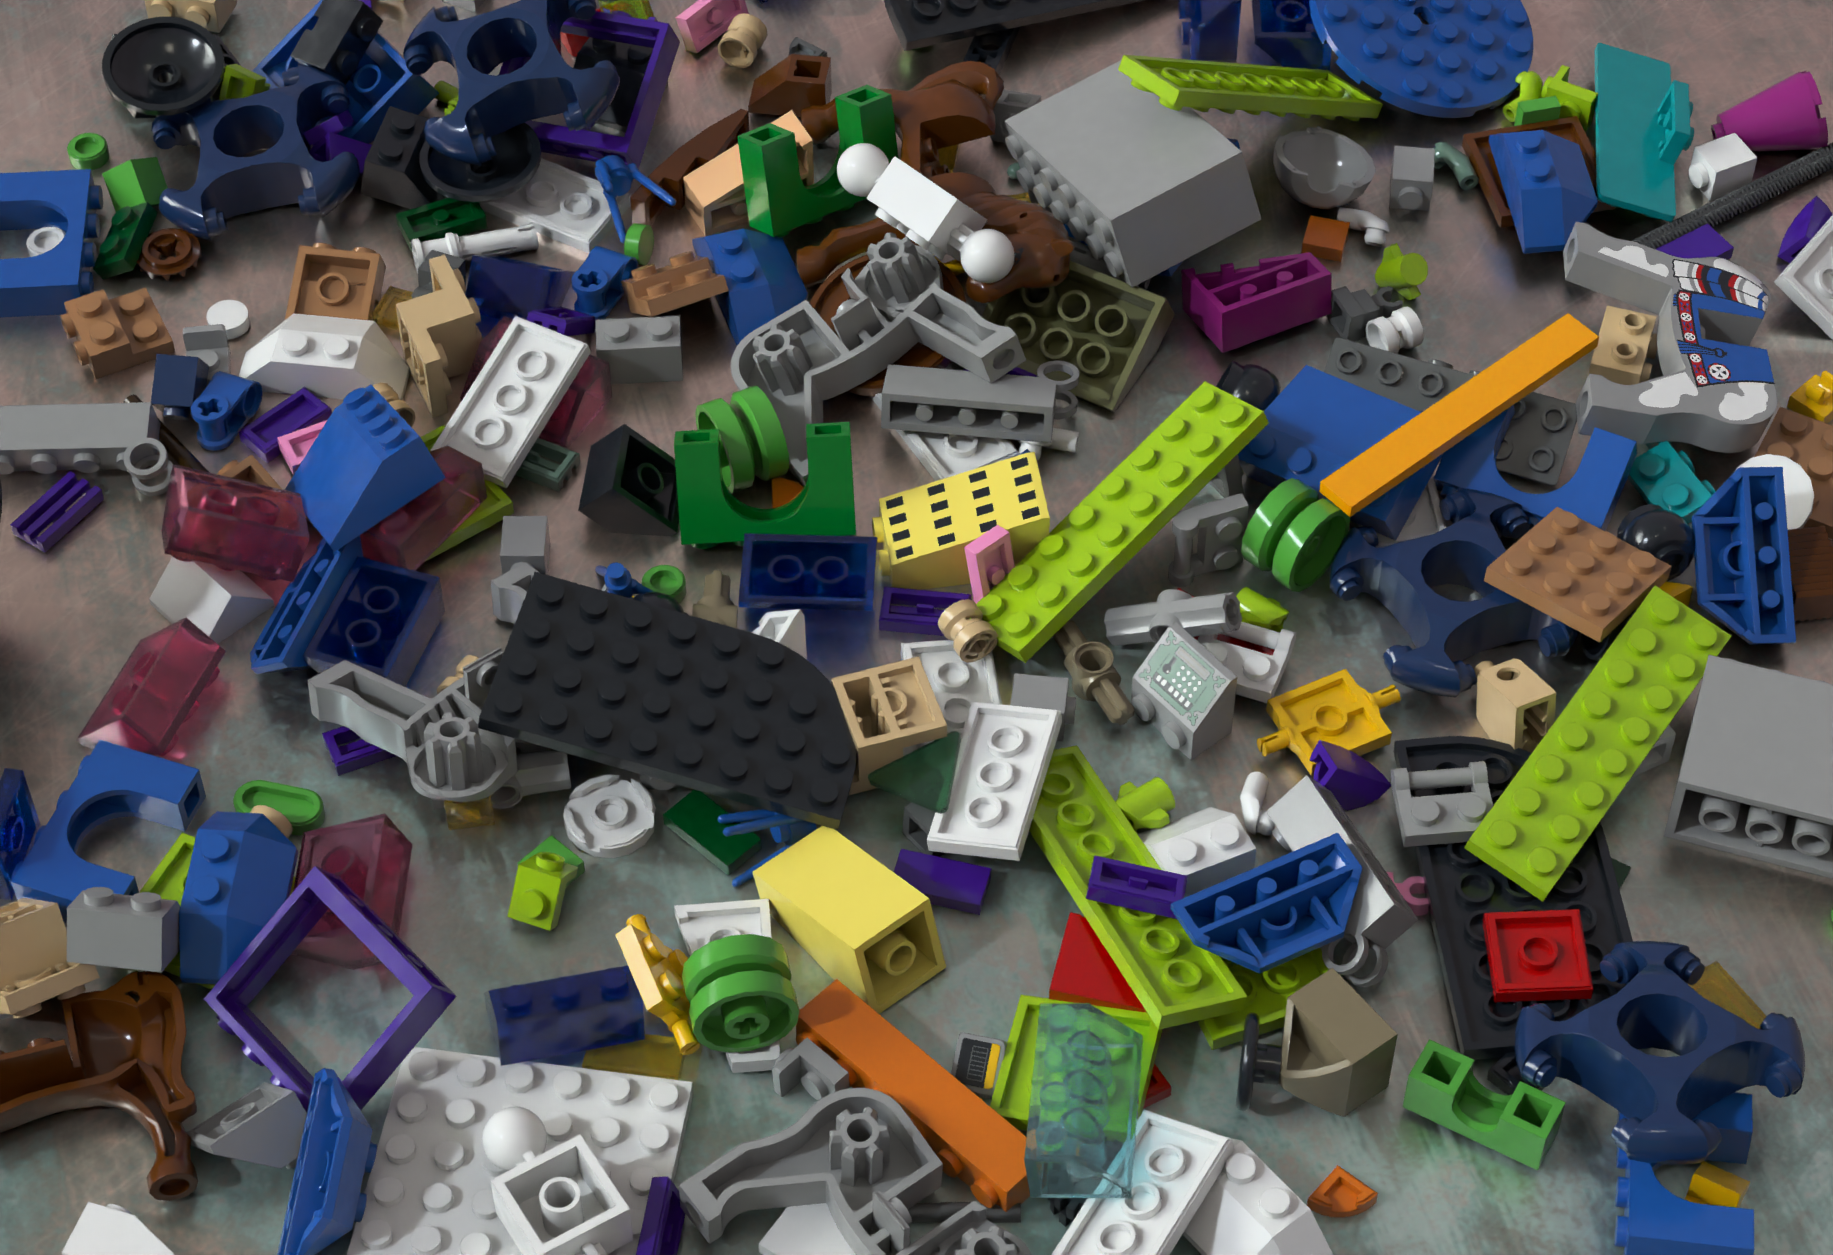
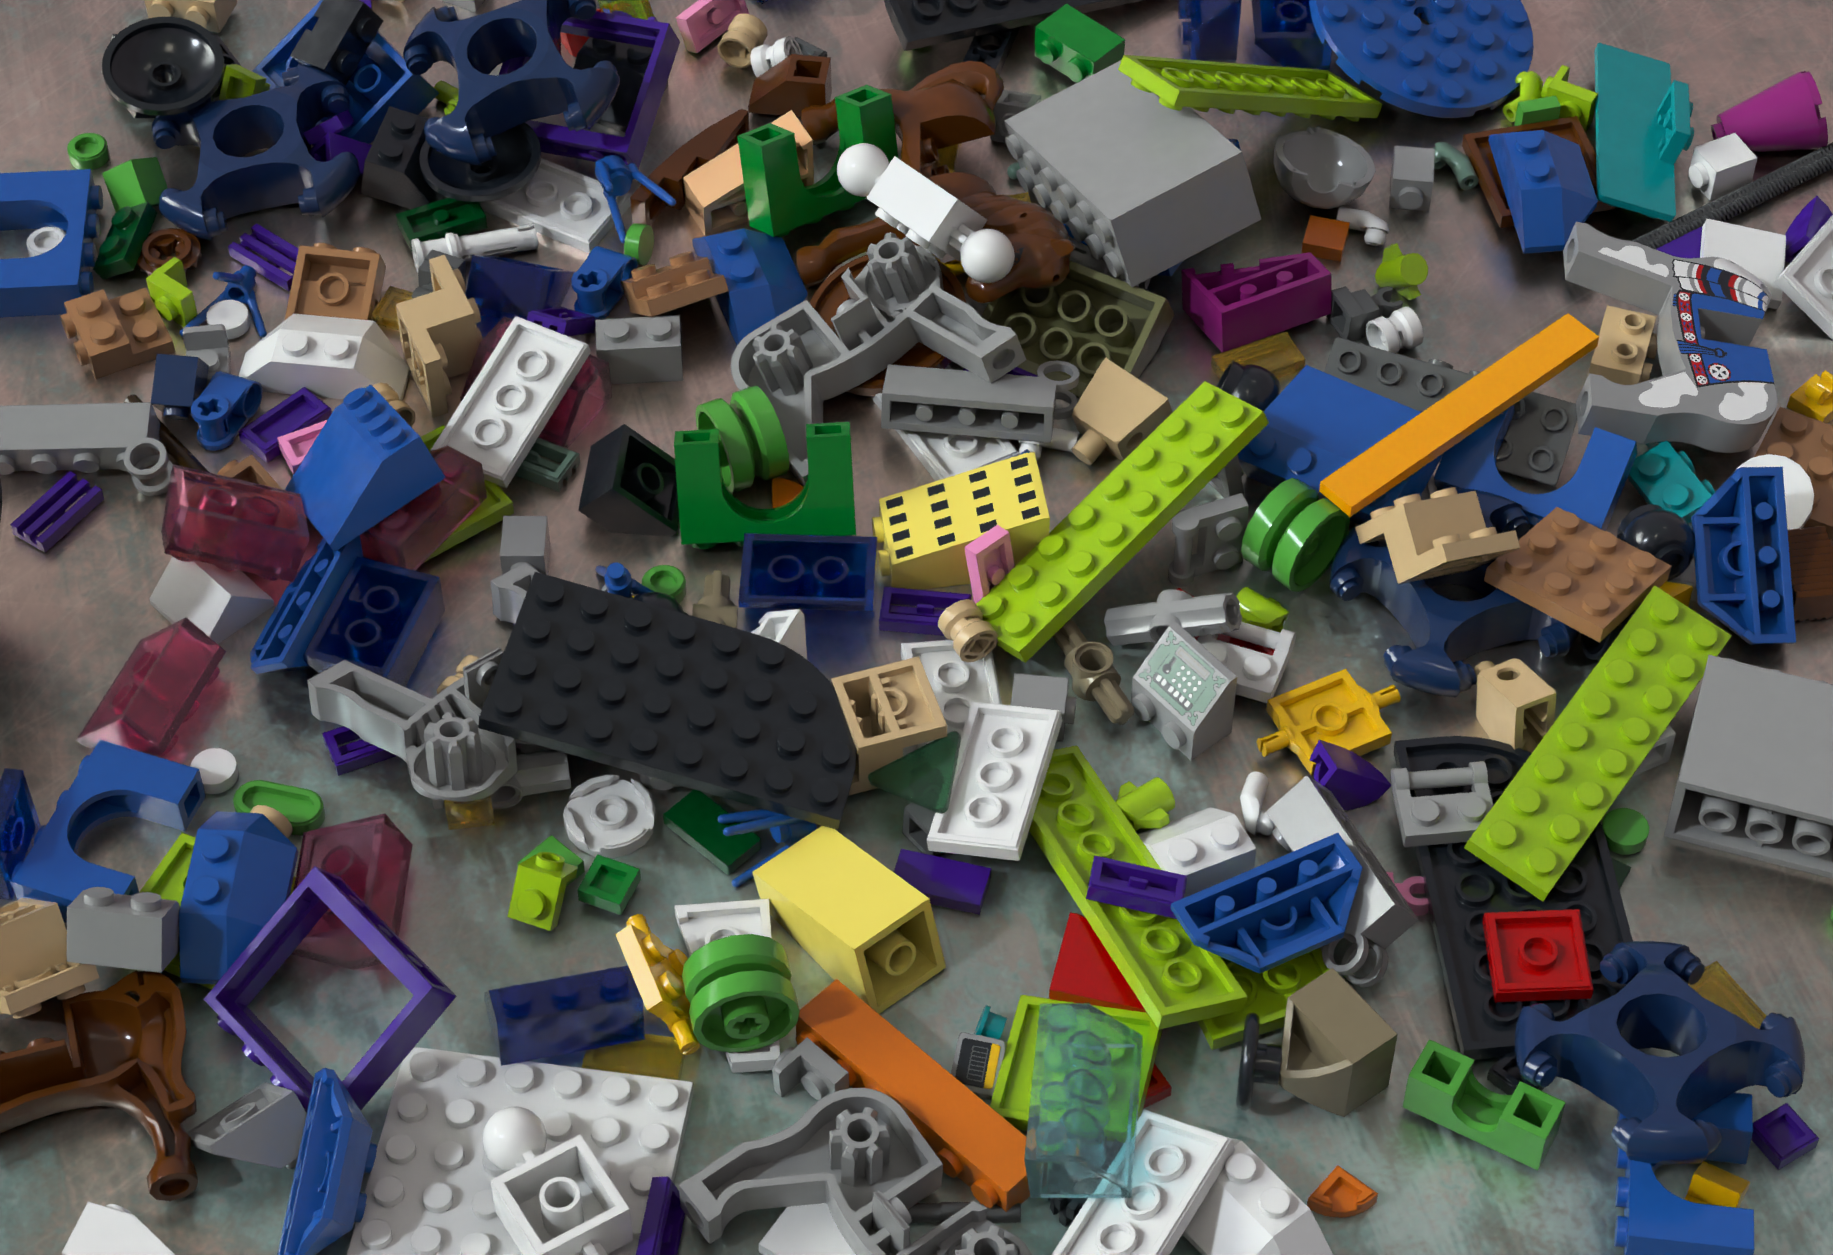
none -> lime bracket [146,257,198,327]
none -> blue plant [179,265,267,338]
none -> white tile [190,748,239,794]
none -> dark purple tile [228,223,299,292]
none -> green plate [577,854,641,915]
none -> white wheel [750,36,803,78]
none -> teal piece [974,1005,1007,1039]
none -> green brick [1035,4,1125,83]
none -> tan torso [1071,358,1173,465]
none -> clear yellow tile [1211,332,1306,379]
none -> tan bracket [1355,487,1520,584]
none -> bright green tile [1602,808,1649,855]
none -> white tile [1700,219,1786,309]
none -> dark purple tile [1751,1103,1819,1170]

